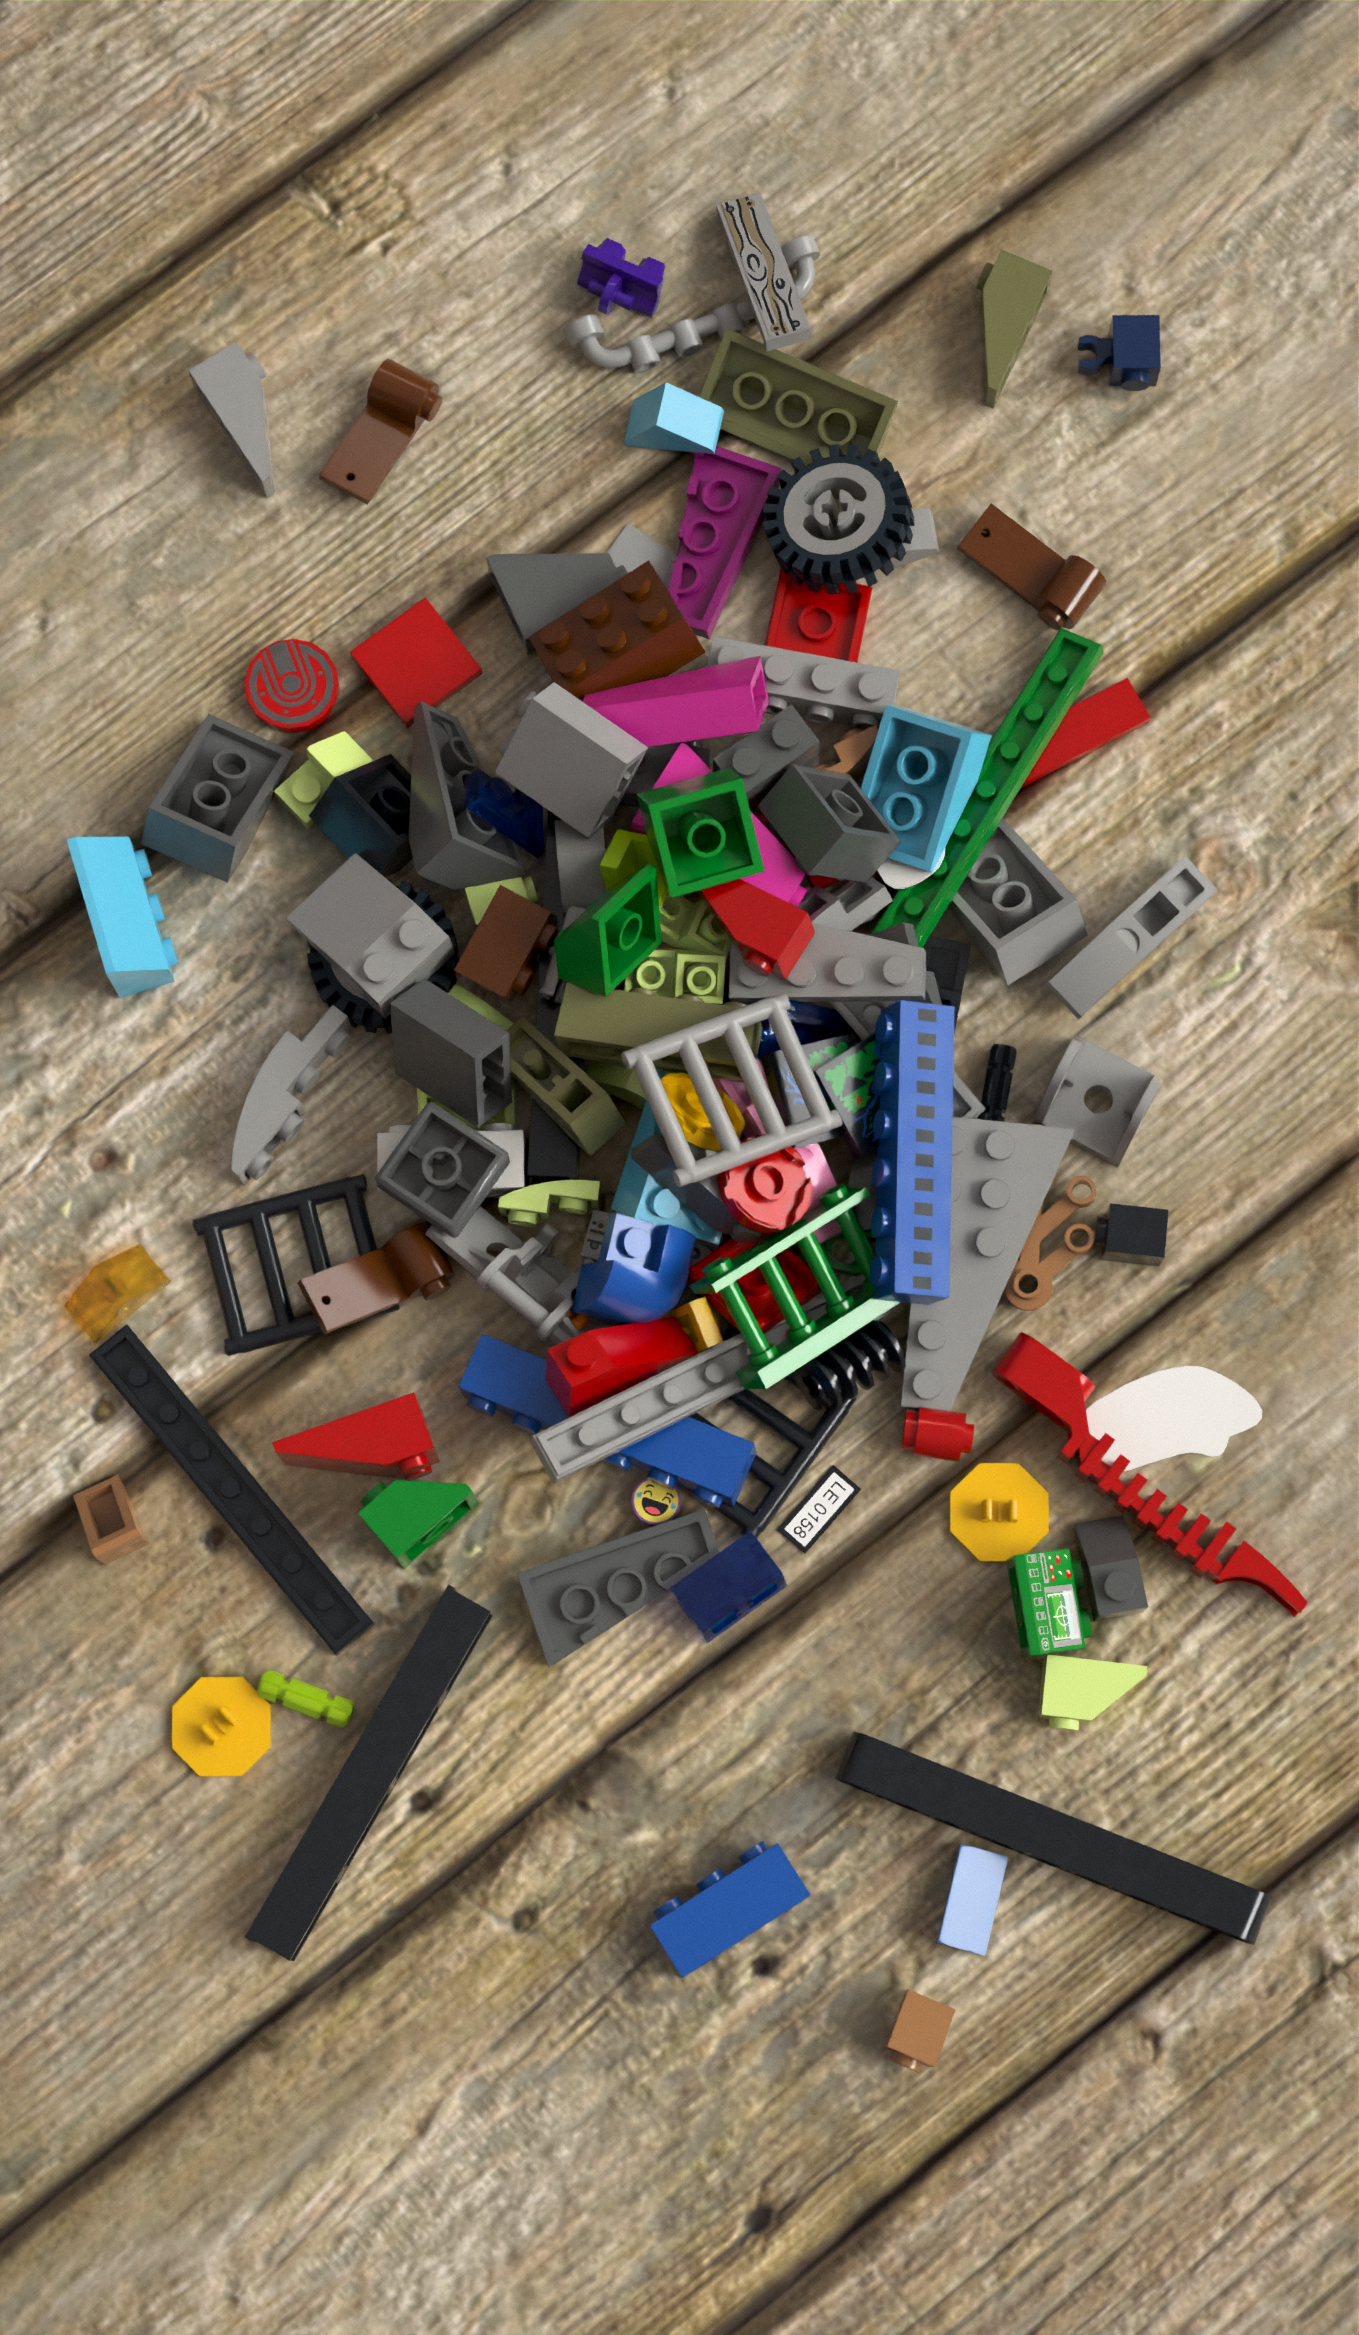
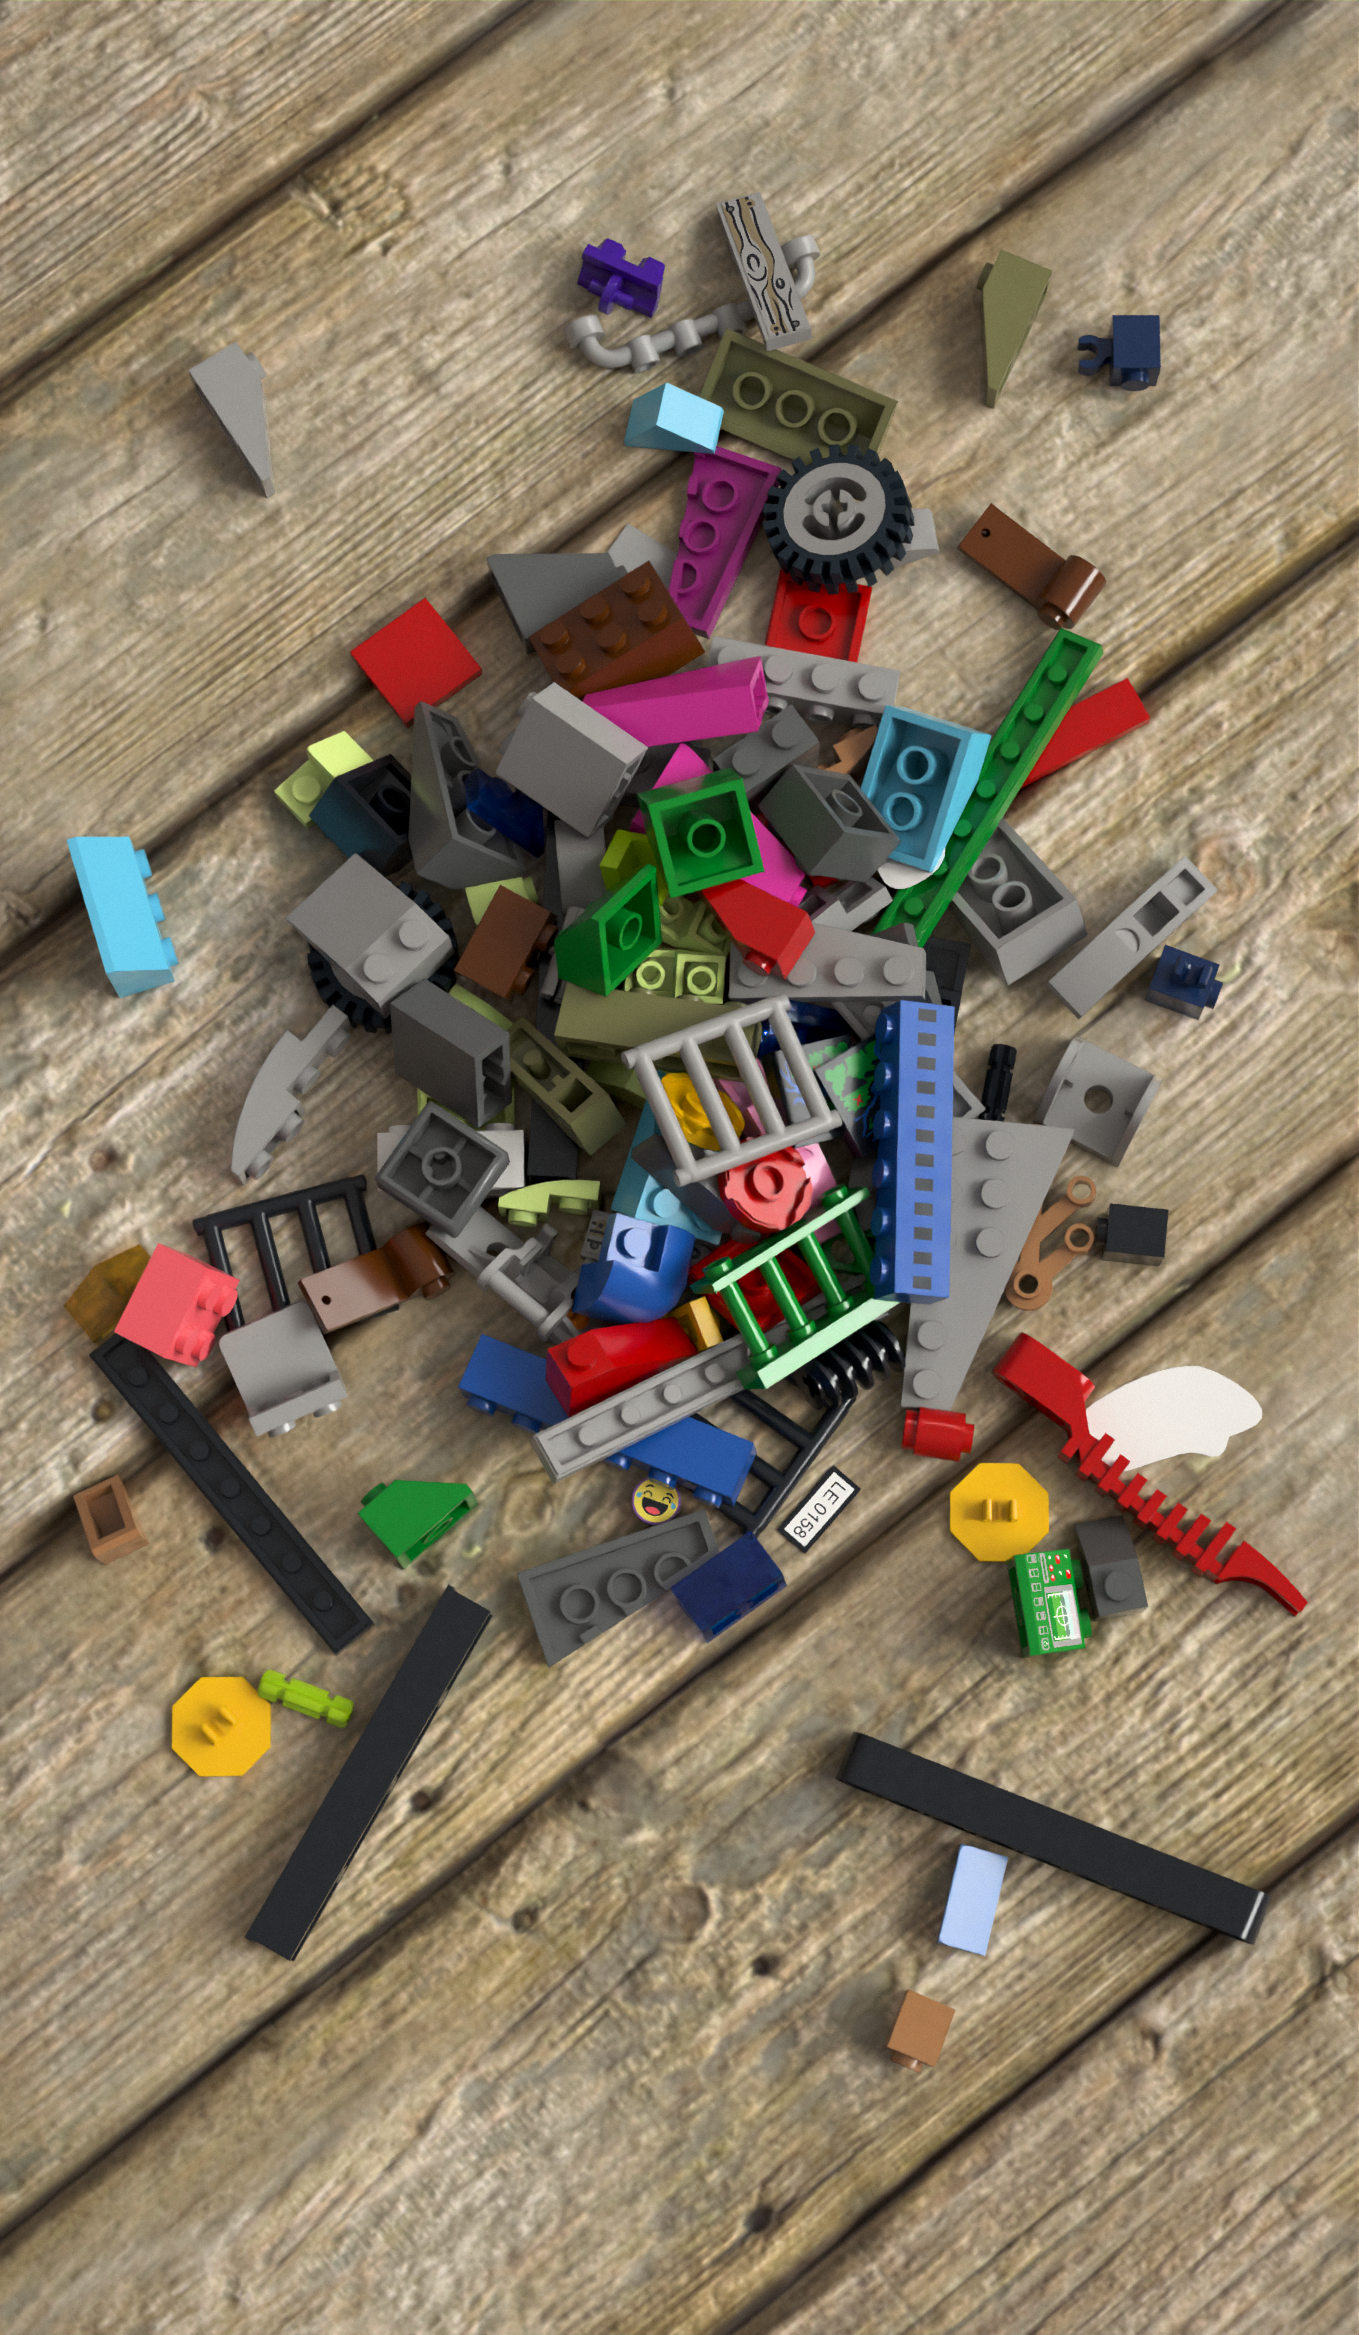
dark grey slope [141,714,294,883] -> none
tile [244,639,340,734] -> none
red slope [272,1392,440,1481] -> none
reddish brown door [319,358,442,505] -> none
blue brick [650,1841,810,1978] -> none
yellowish green slope [1038,1654,1147,1731] -> none
none -> coral brick [114,1243,240,1368]
none -> light grey bracket [219,1301,348,1437]
none -> dark blue brick [1144,945,1223,1020]

